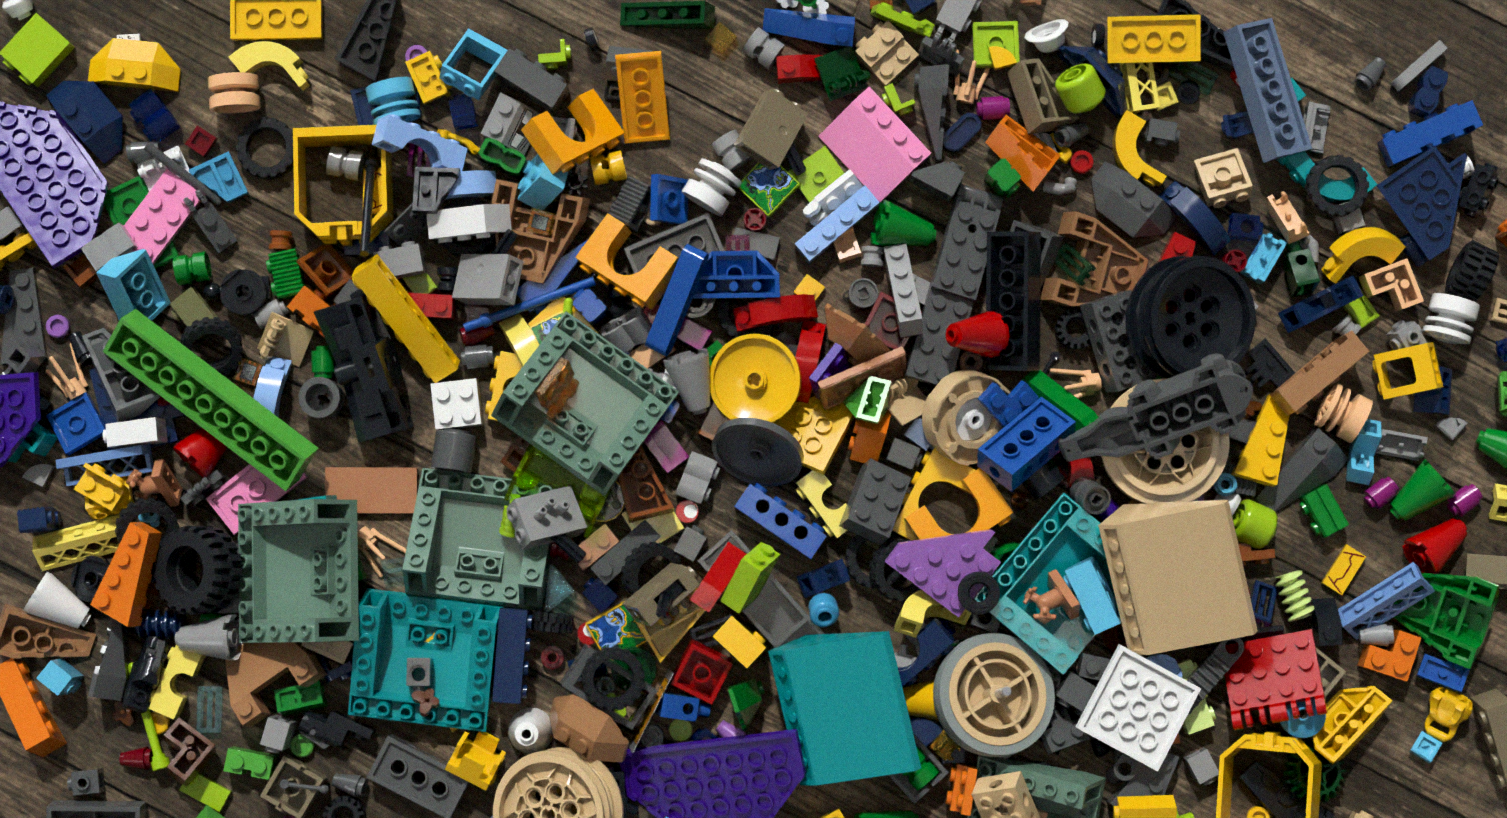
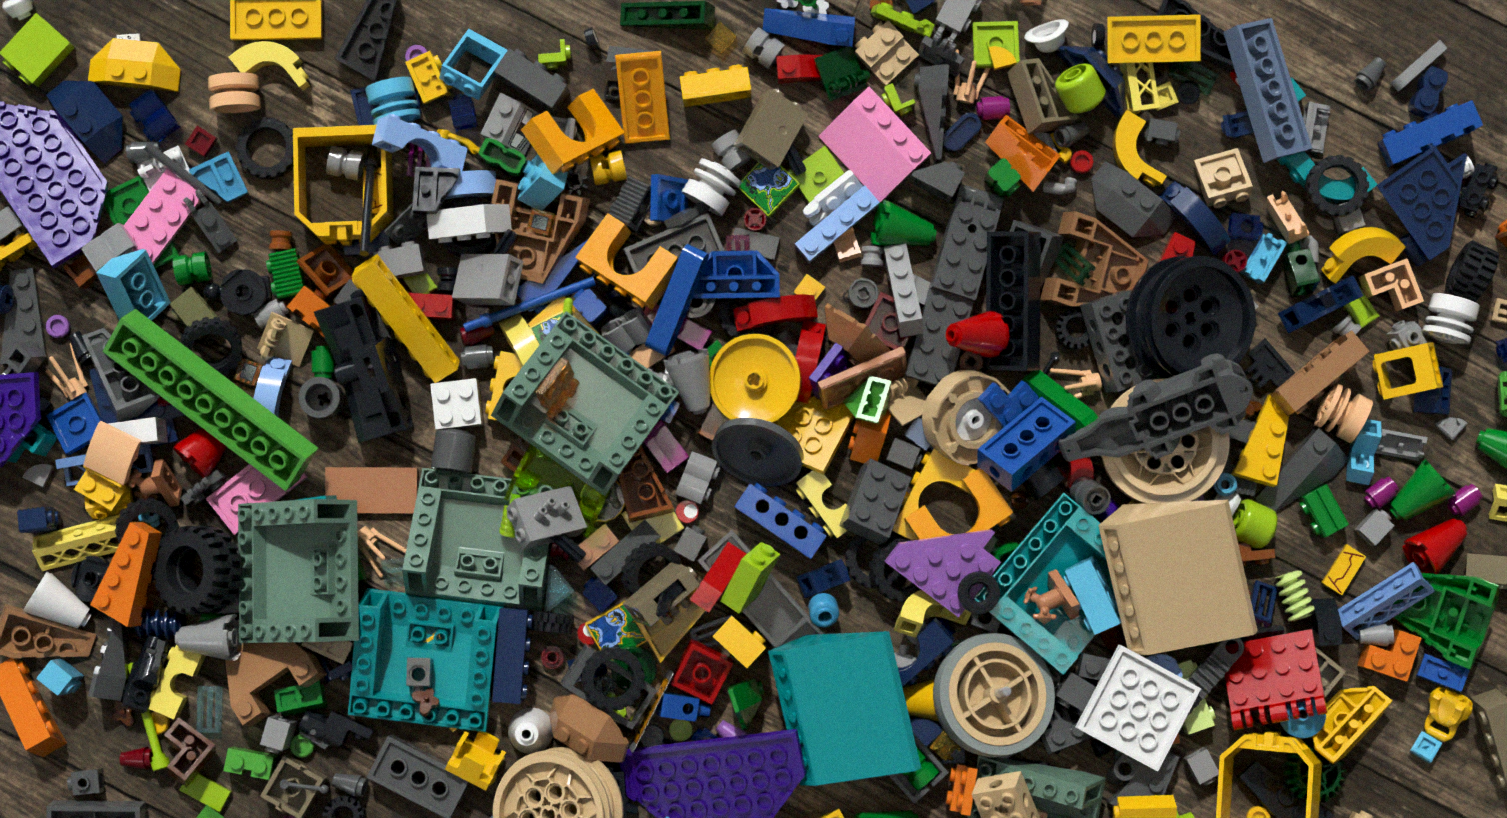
none -> light nougat slope [83,421,141,485]
none -> dark grey tile [664,202,710,229]
none -> yellow slope [680,65,751,107]
none -> light grey brick [1354,510,1394,546]

